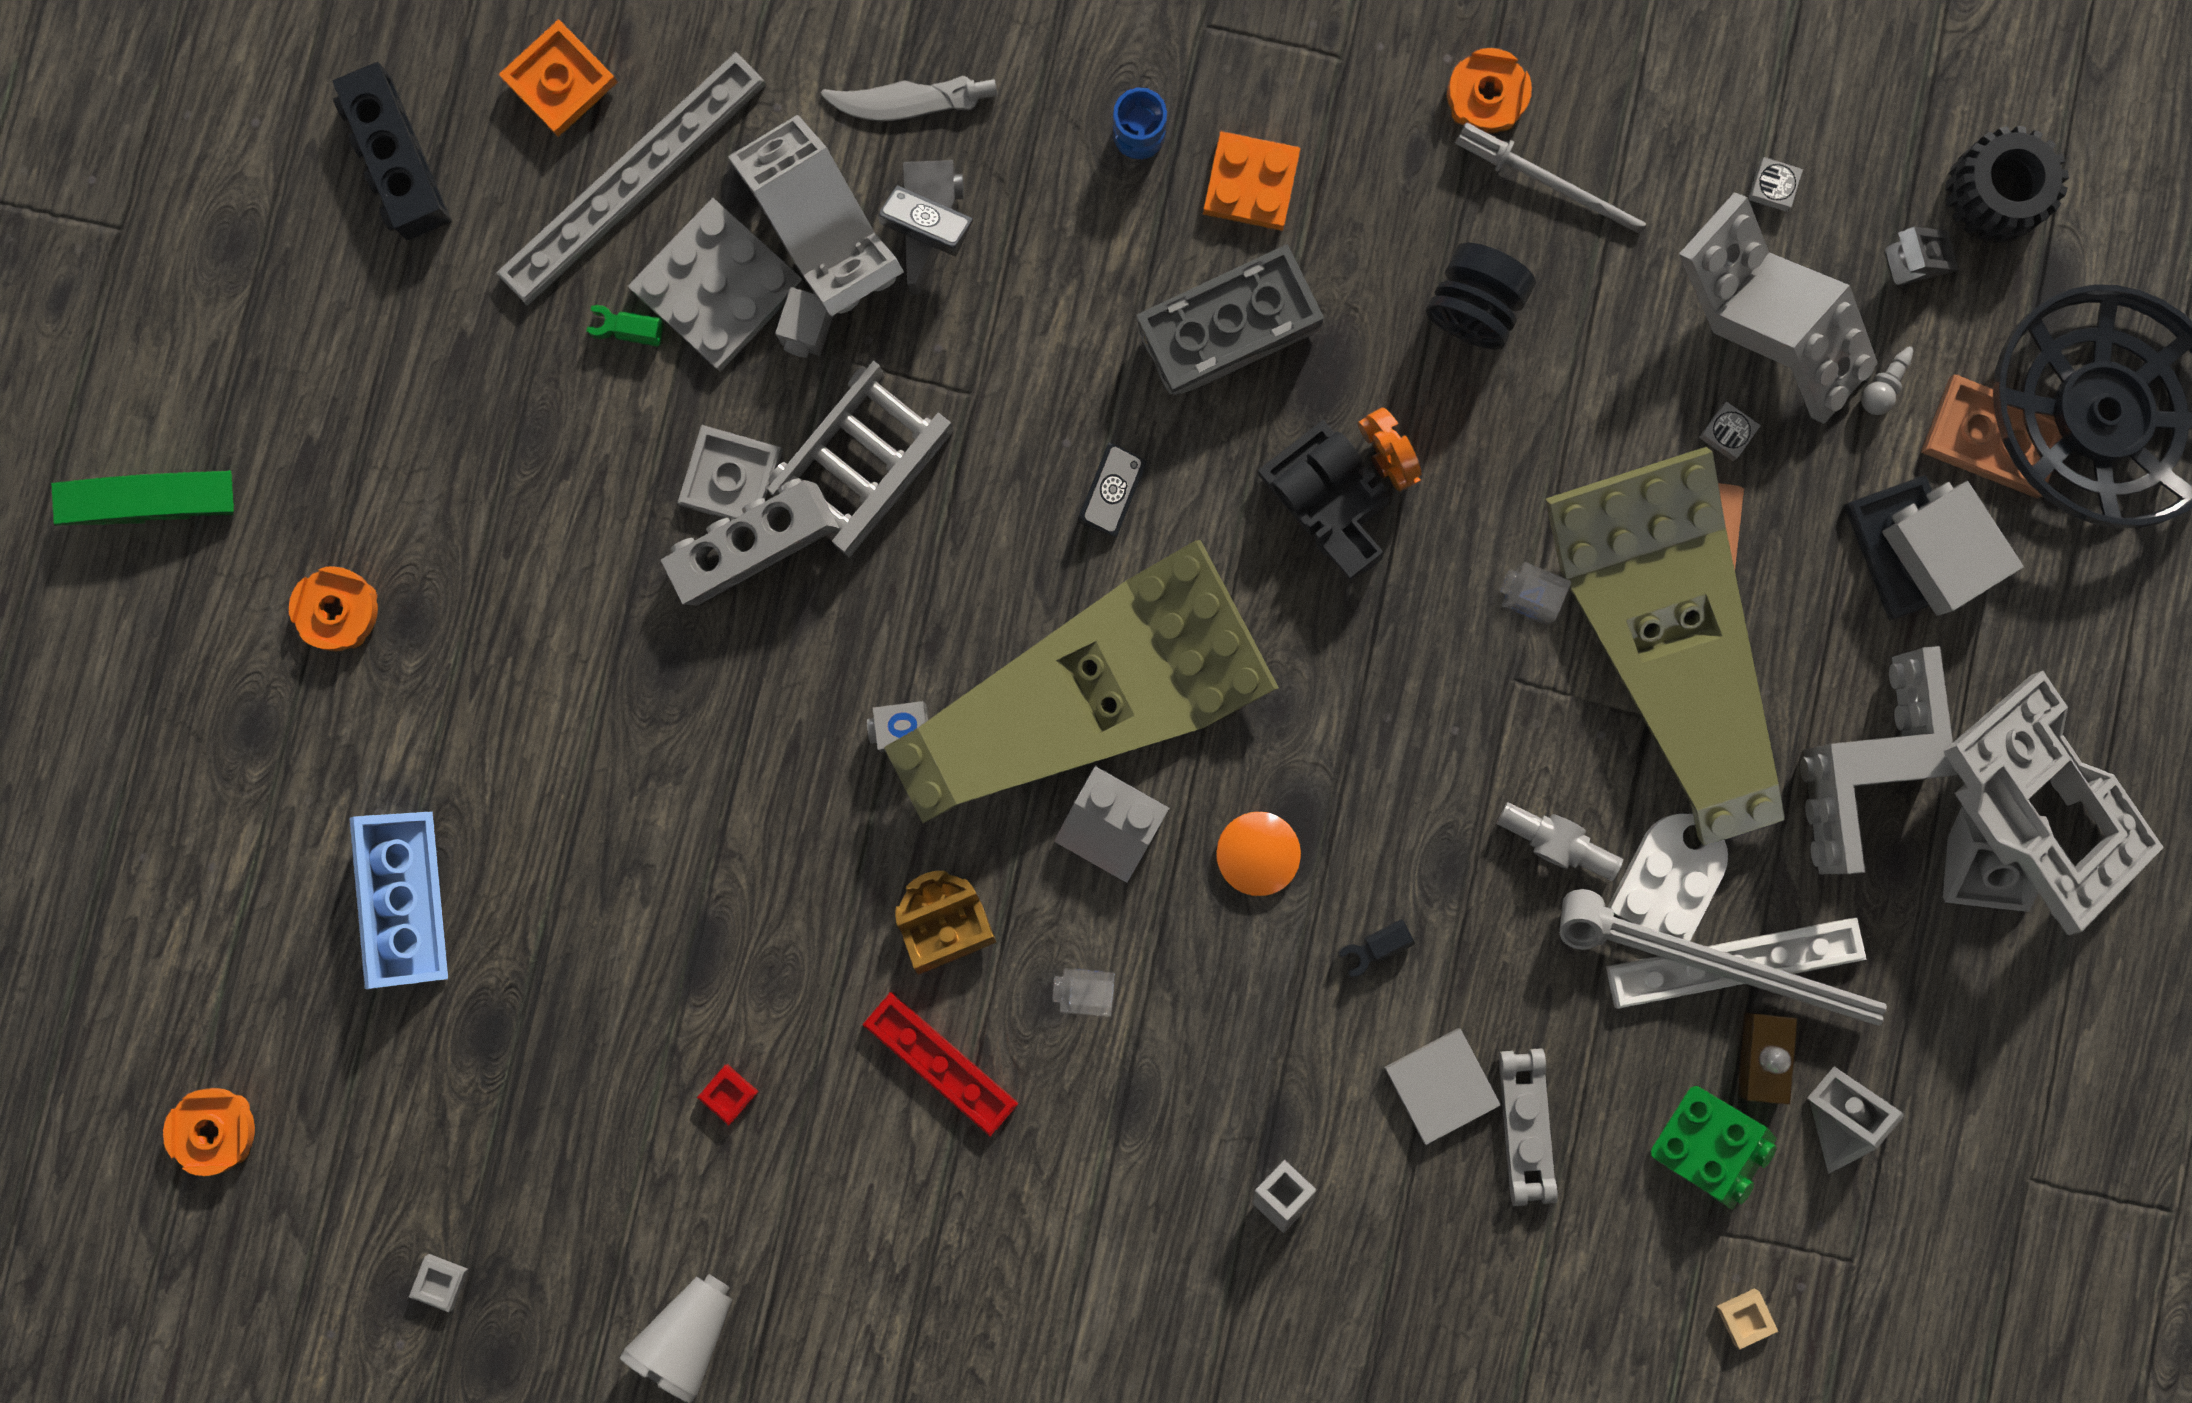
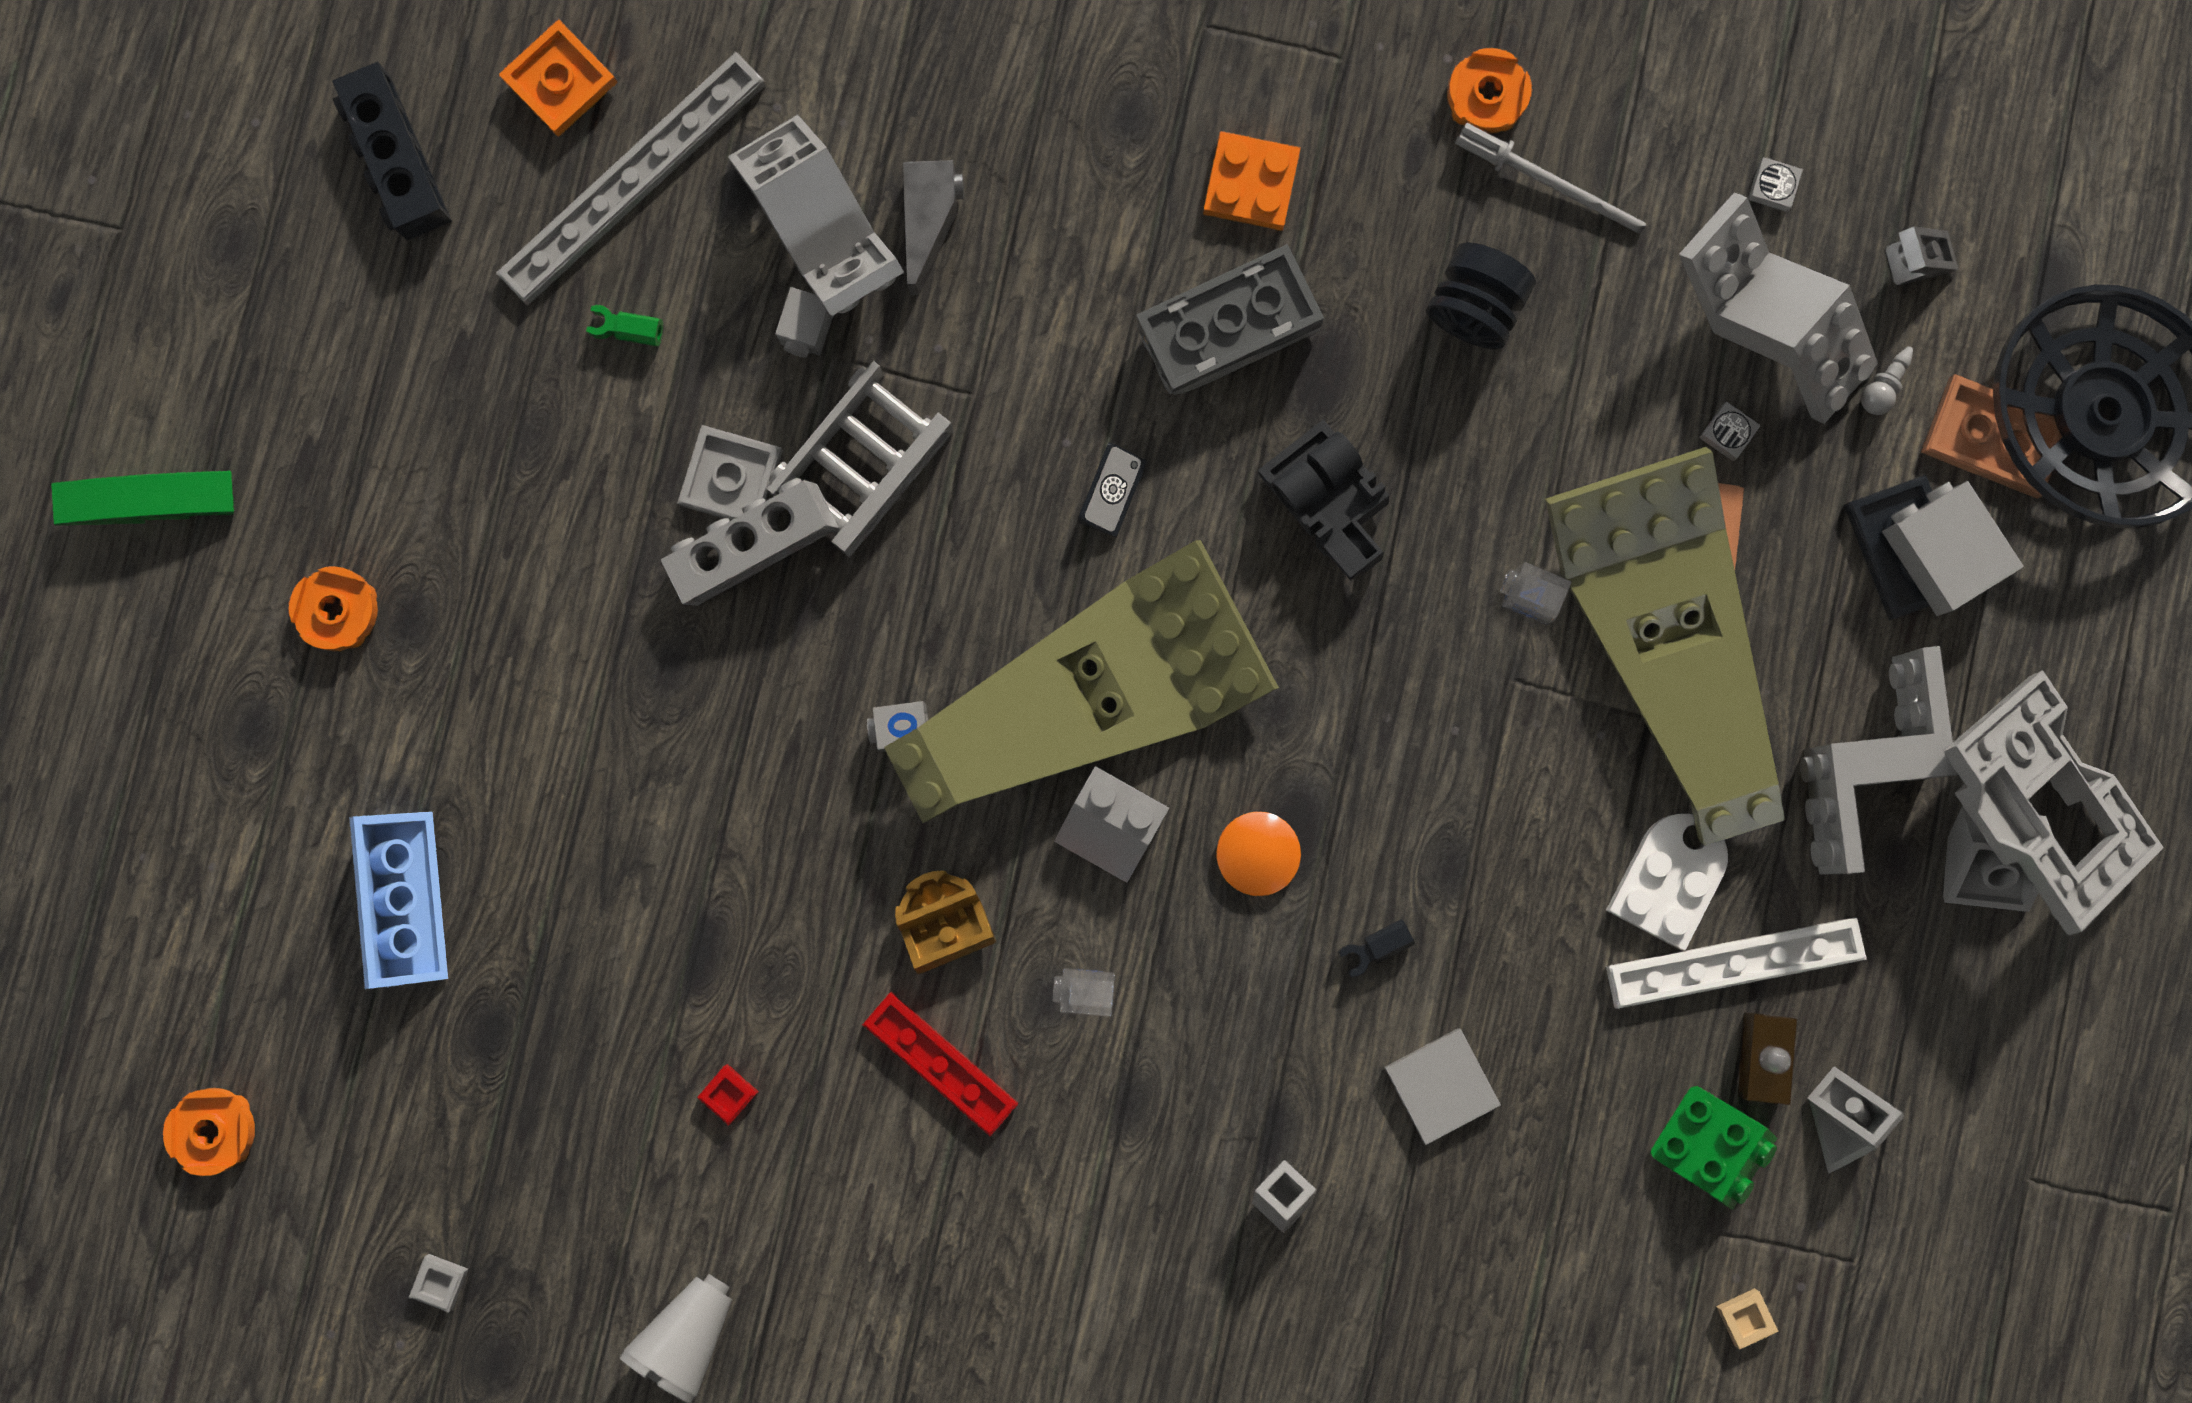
light grey plate [628,198,805,372] -> none
light grey sword [821,76,998,121] -> none
slope [878,185,973,257] -> none
blue wheel [1113,87,1167,159] -> none
orange plate [1358,407,1422,492] -> none
light grey pin [1496,802,1624,881] -> none
light grey plate [1499,1048,1558,1206] -> none
light grey piece [1560,889,1887,1026] -> none
black tyre [1945,126,2069,242] -> none

